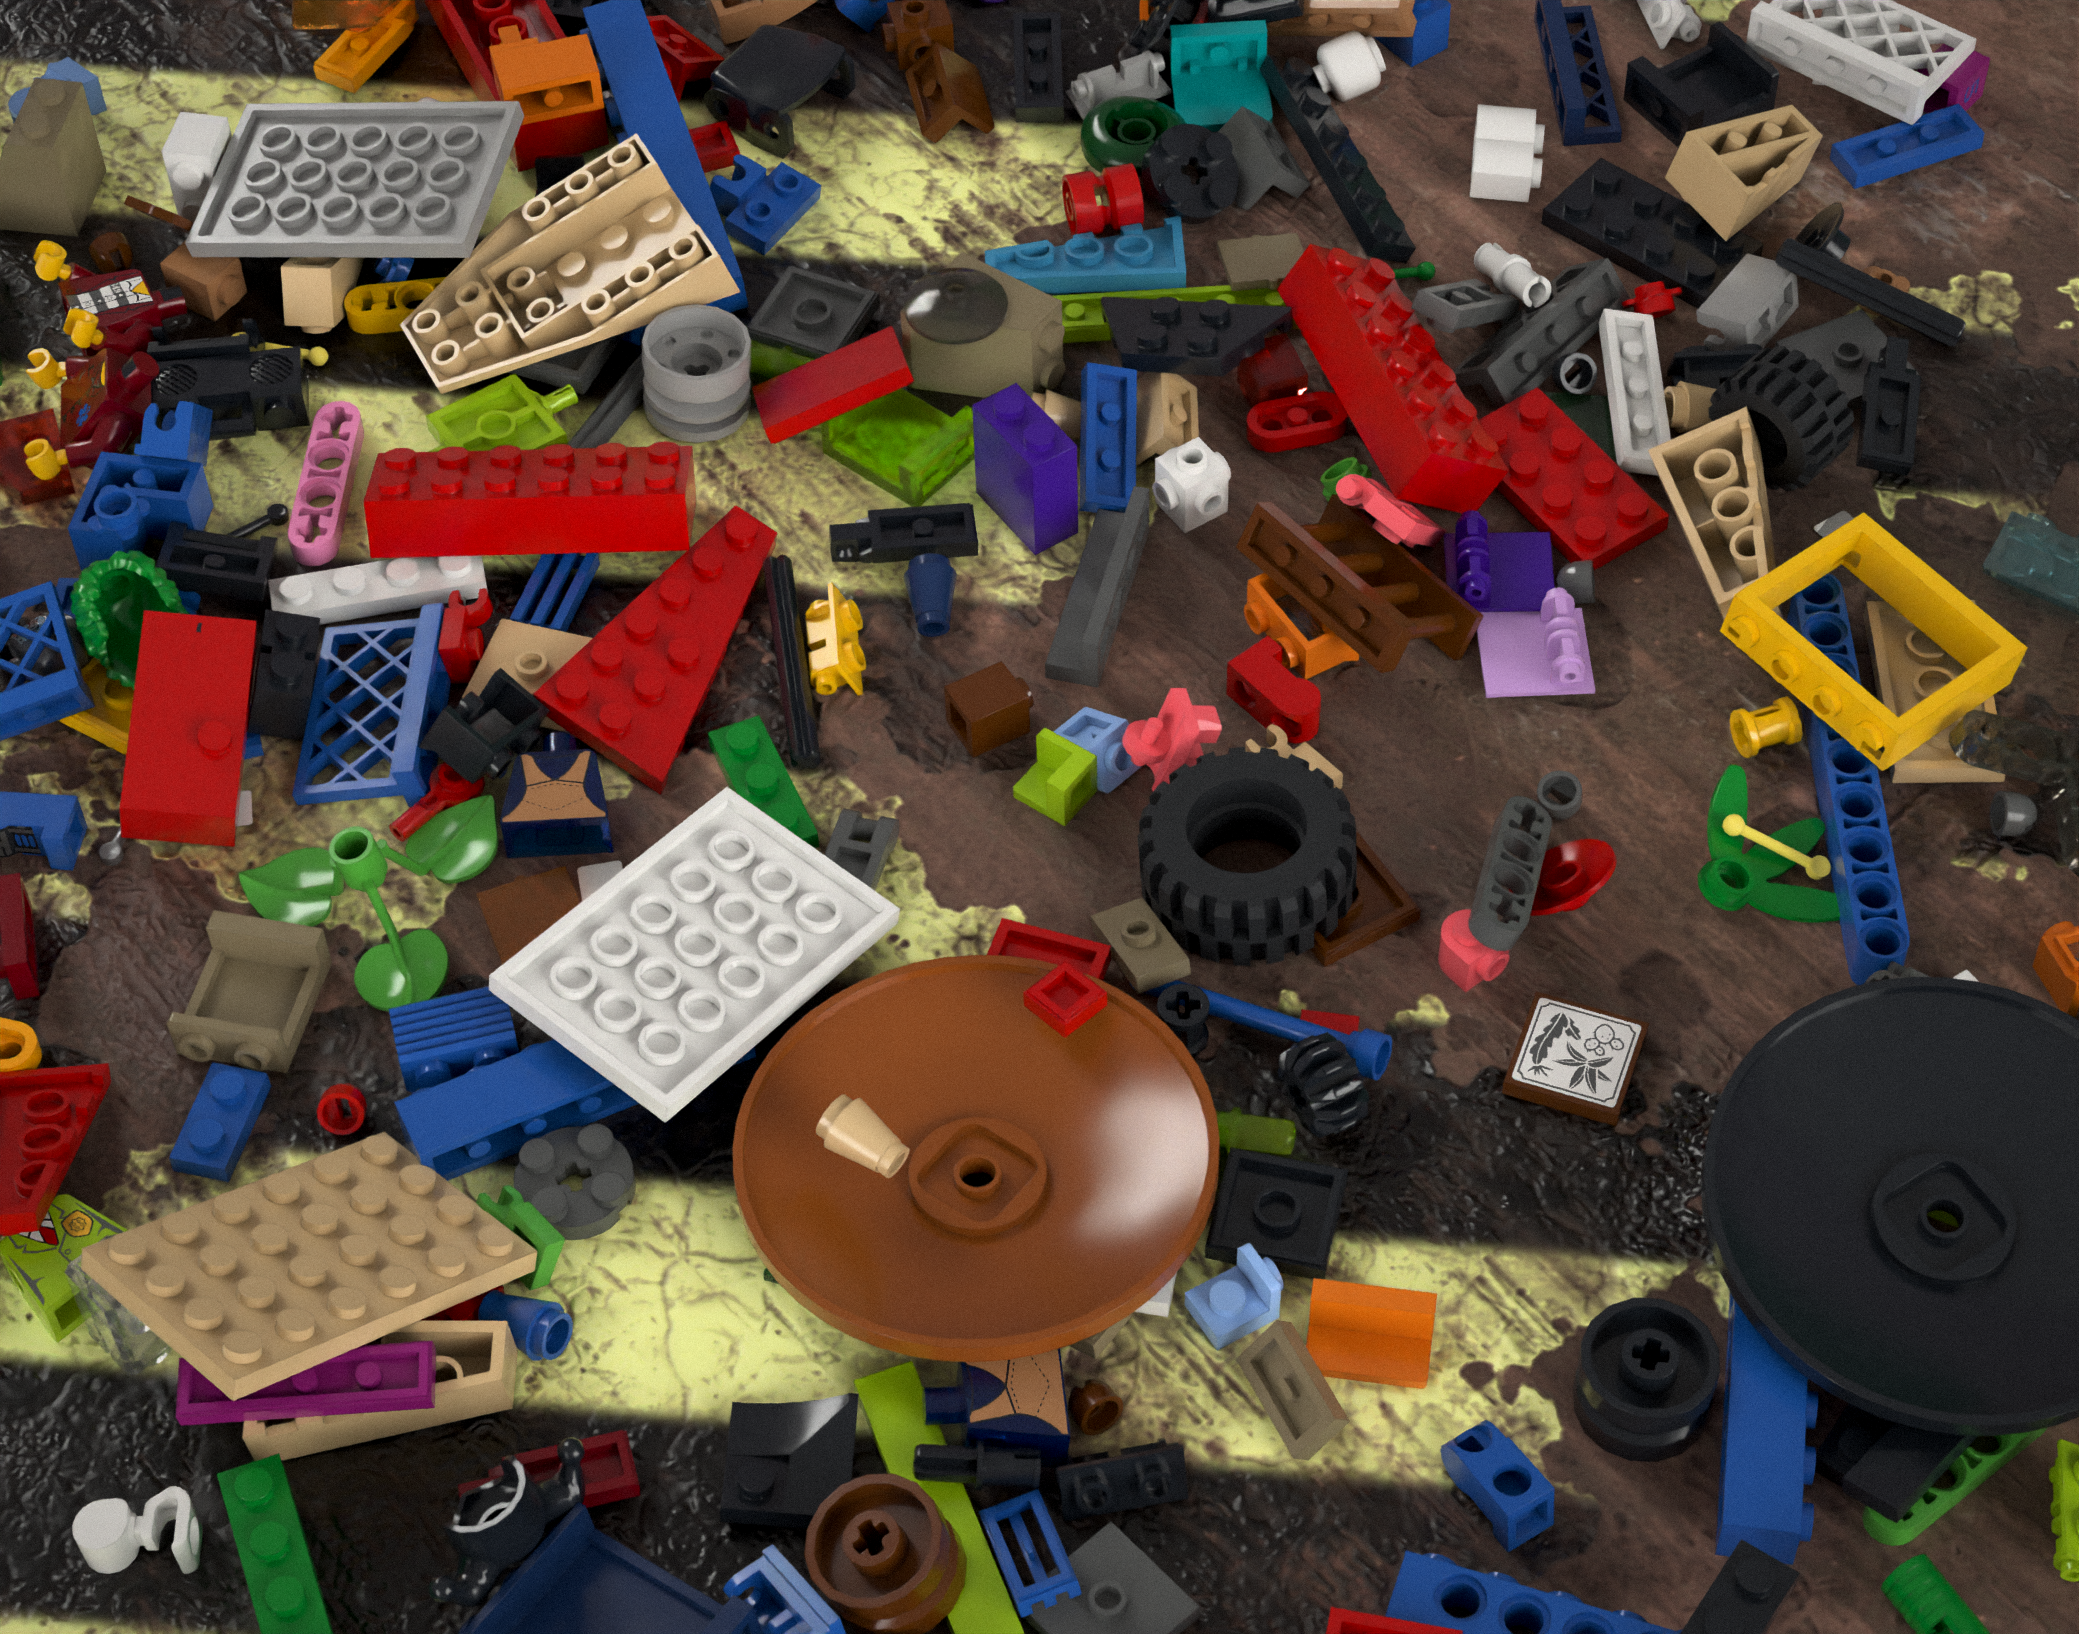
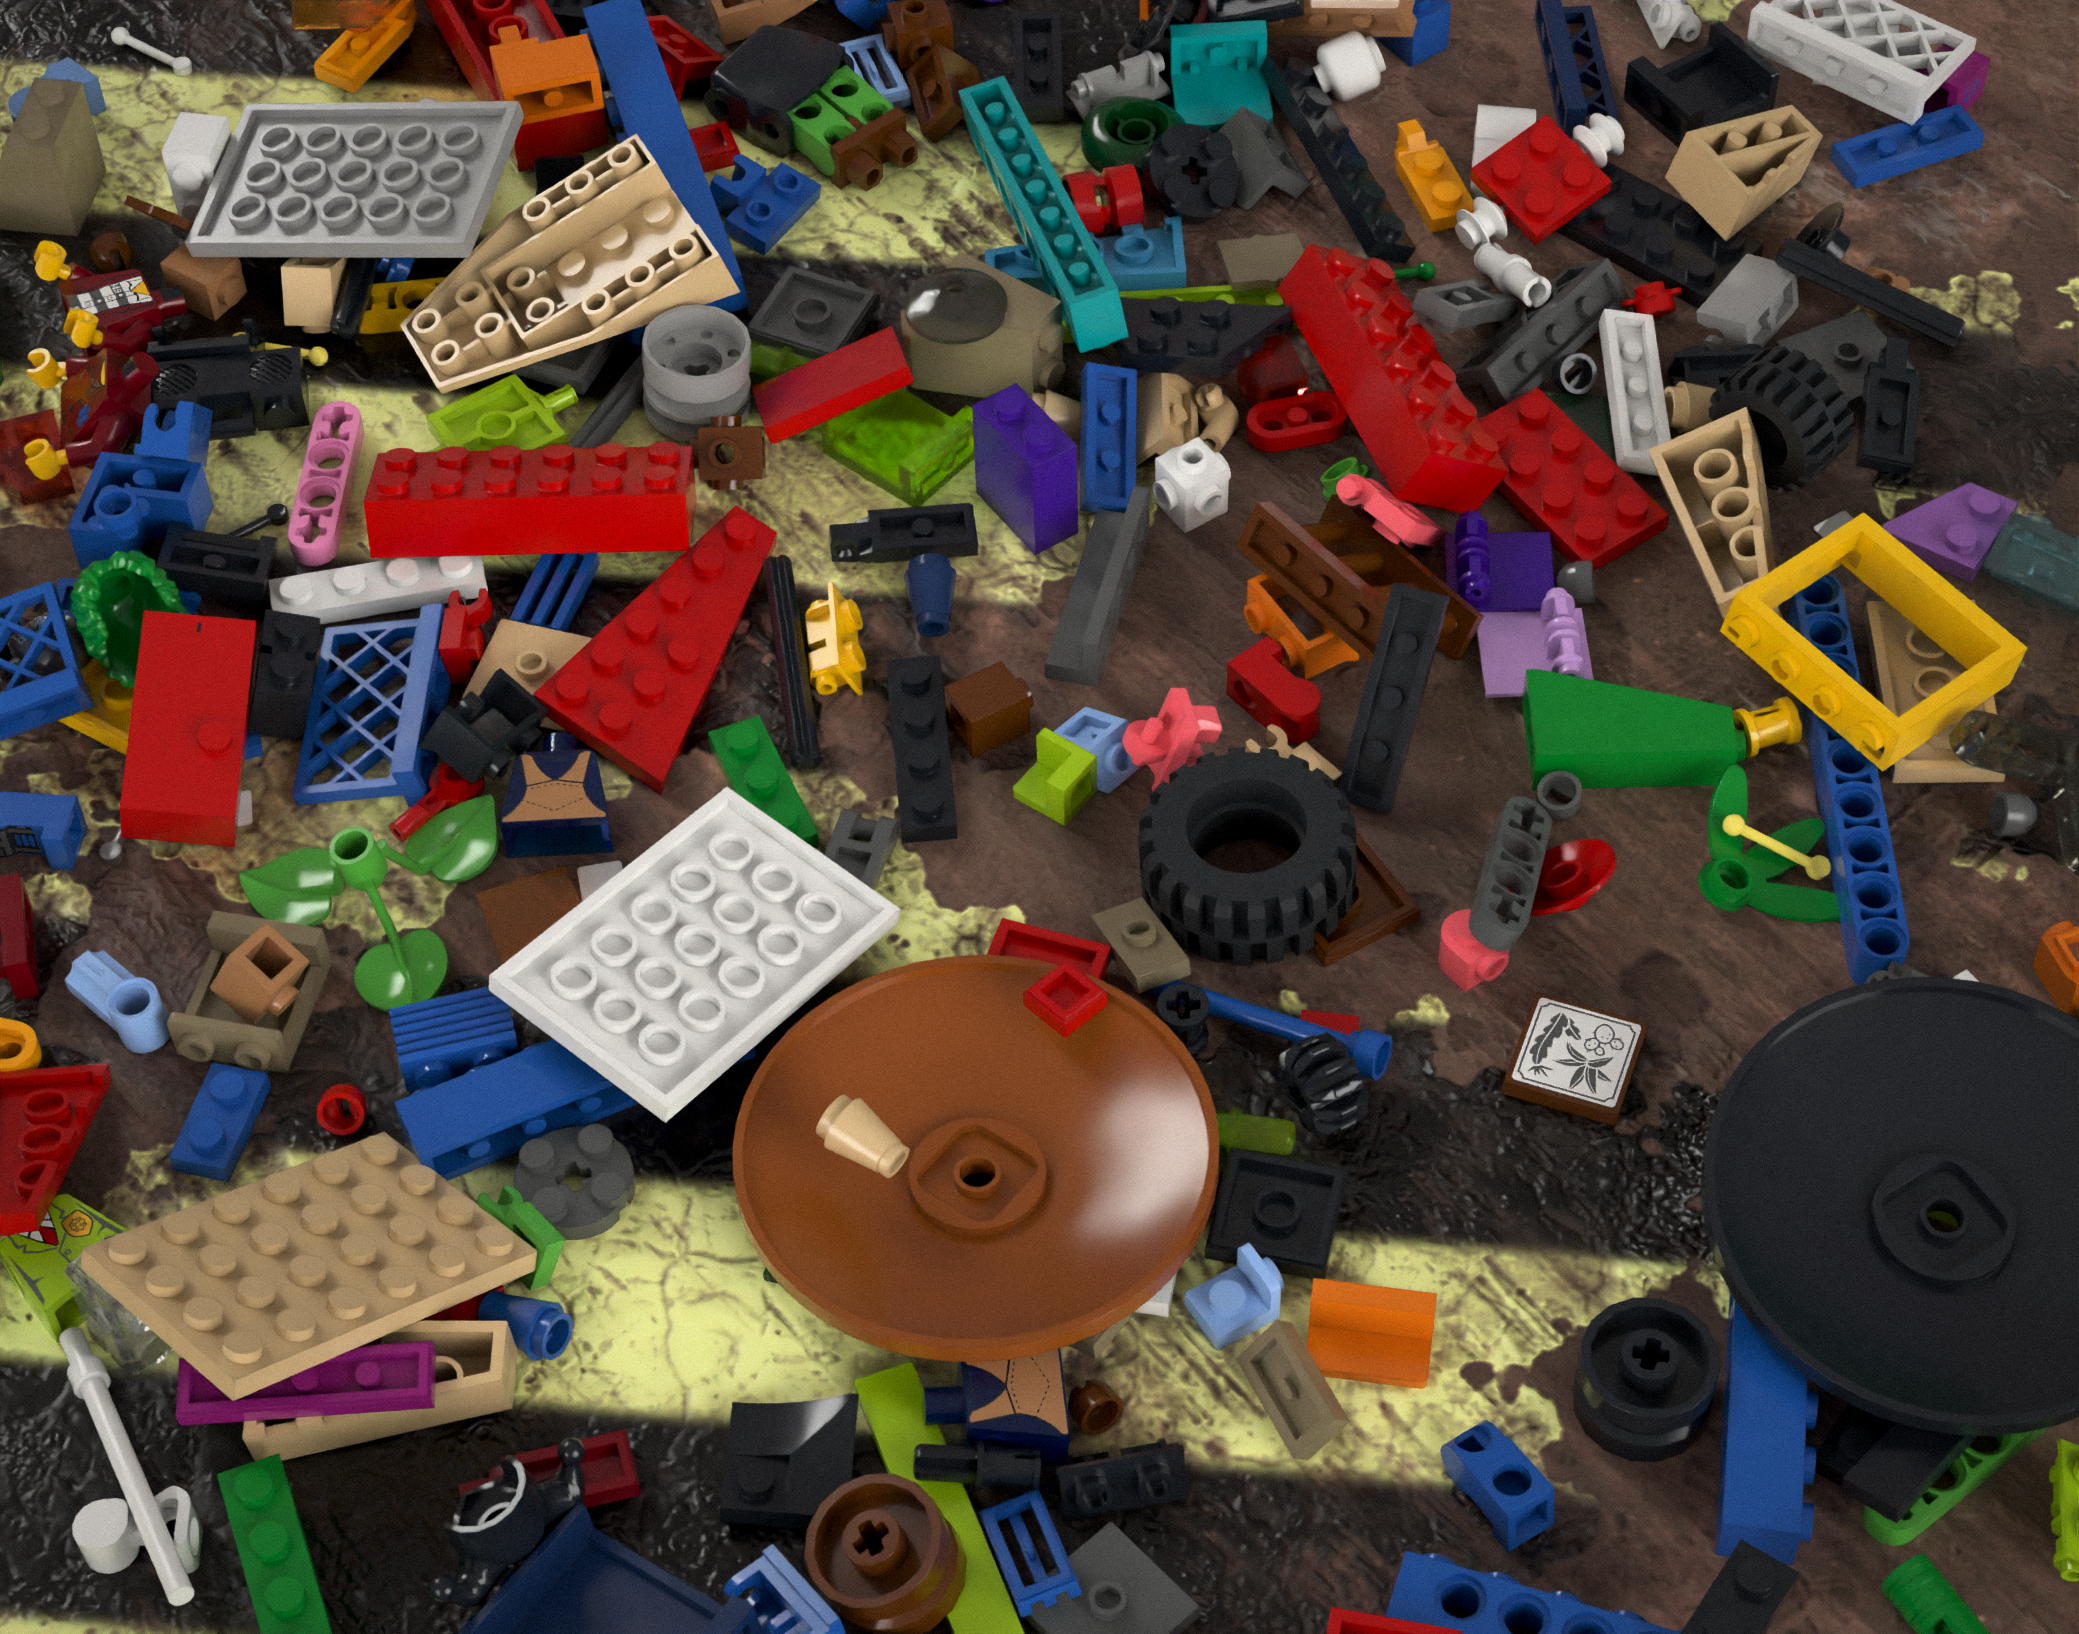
none -> white bar [59,1327,194,1606]
none -> light blue piece [65,950,171,1054]
none -> white hinge [111,27,192,76]
none -> medium nougat brick [209,922,309,1026]
none -> black axle [330,258,380,340]
none -> reddish brown brick [689,416,766,490]
none -> hips [776,65,918,192]
none -> light blue tile [839,34,911,107]
none -> black plate [886,656,958,843]
none -> teal brick [958,75,1129,353]
none -> tan arm [1195,383,1239,452]
none -> black plate [1338,582,1450,813]
none -> light orange hinge [1394,119,1474,233]
none -> red plate [1455,113,1625,250]
none -> green slope [1522,669,1746,790]
none -> medium lavender wing [1881,482,2018,583]

